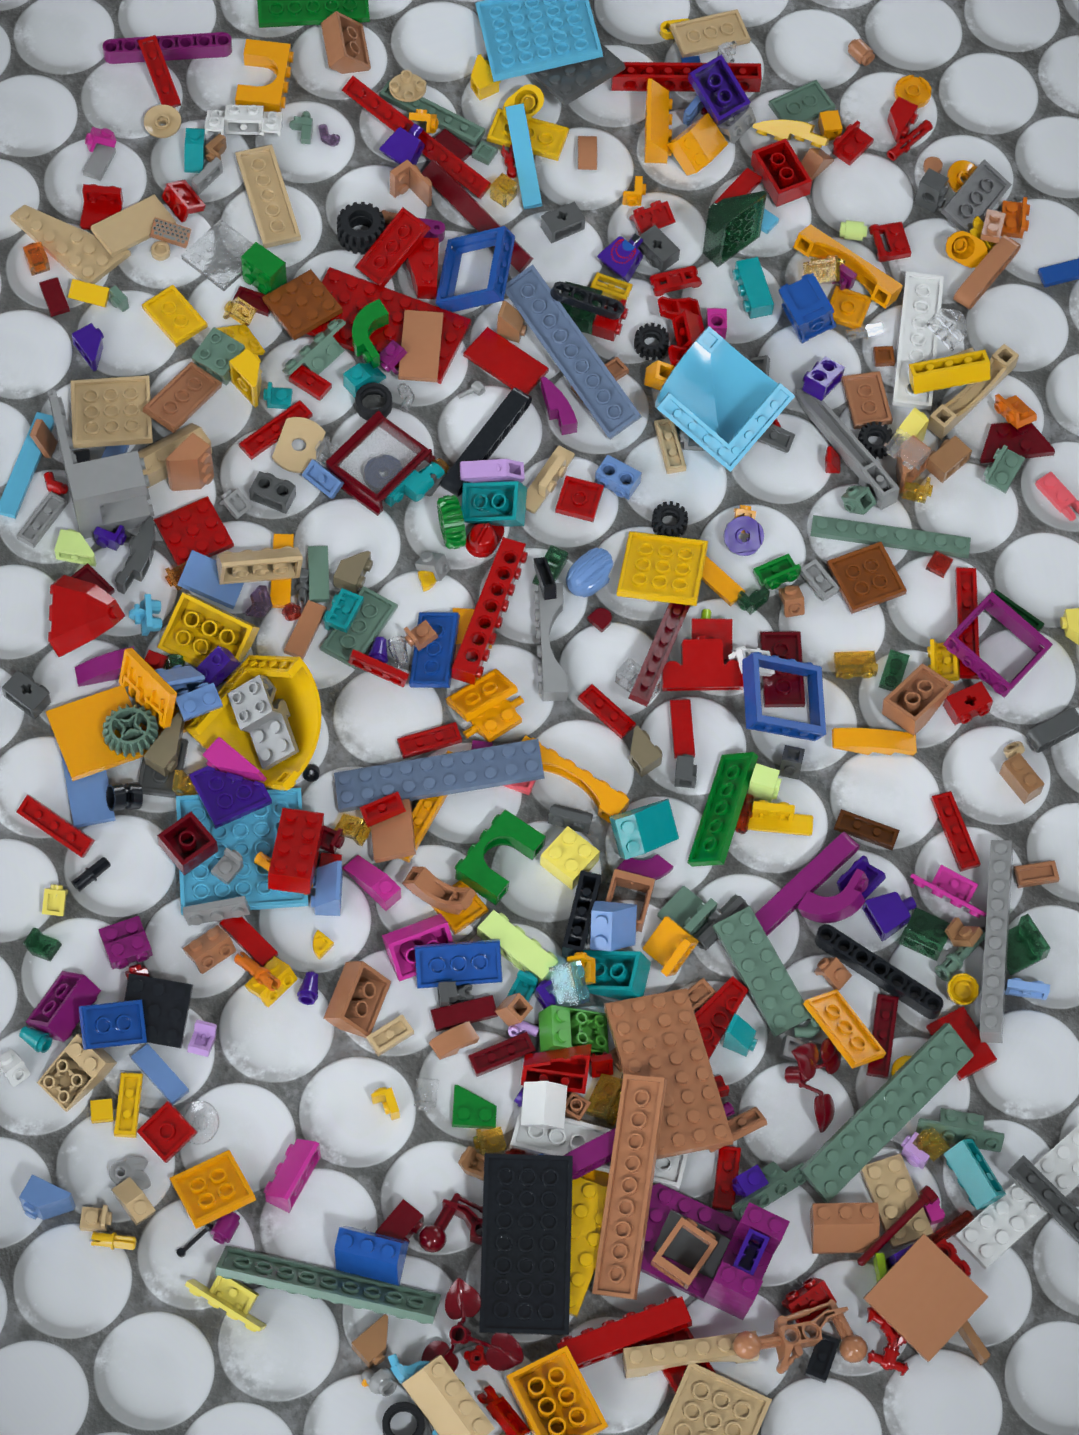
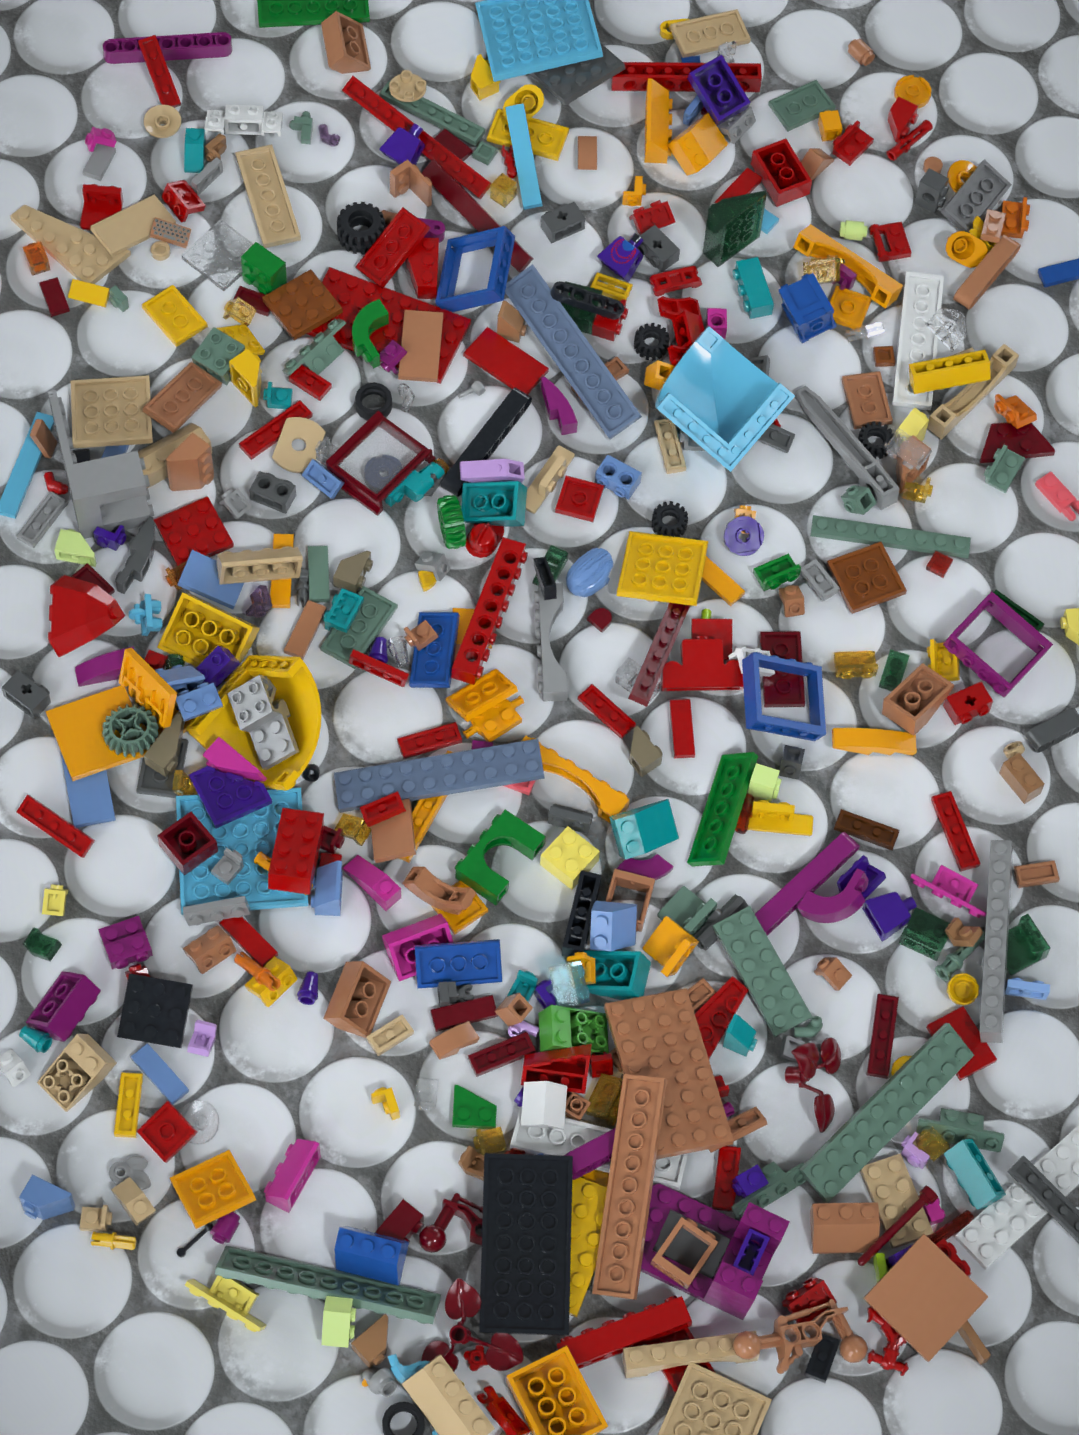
black axle [71,857,111,892] -> none
dark purple slope [72,323,104,372] -> none
blue tile [79,1000,147,1050] -> none
yellow tile [90,1099,114,1124] -> none
black wheel [106,782,143,811] -> none
light orange arch [235,39,294,112] -> none
clear red plate [282,603,301,621] -> none
yellow tile [313,930,334,960] -> none
teal slope [343,363,386,398] -> none
light orange bracket [409,109,439,133] -> none
yellowish green brick [477,910,559,984] -> none
dark grey brick [674,754,697,788] -> none
clear green bracket [737,586,770,615] -> none
yellow slope [752,119,830,148] -> none
dark purple brick [802,356,845,401] -> none
light orange tile [803,989,886,1069] -> none
black beam [815,924,943,1019] -> none
red slope [825,446,840,474] -> none
medium nougat brick [926,436,972,483] -> none
red plate [955,567,980,679] -> none
none -> yellowish green brick [322,1296,356,1348]

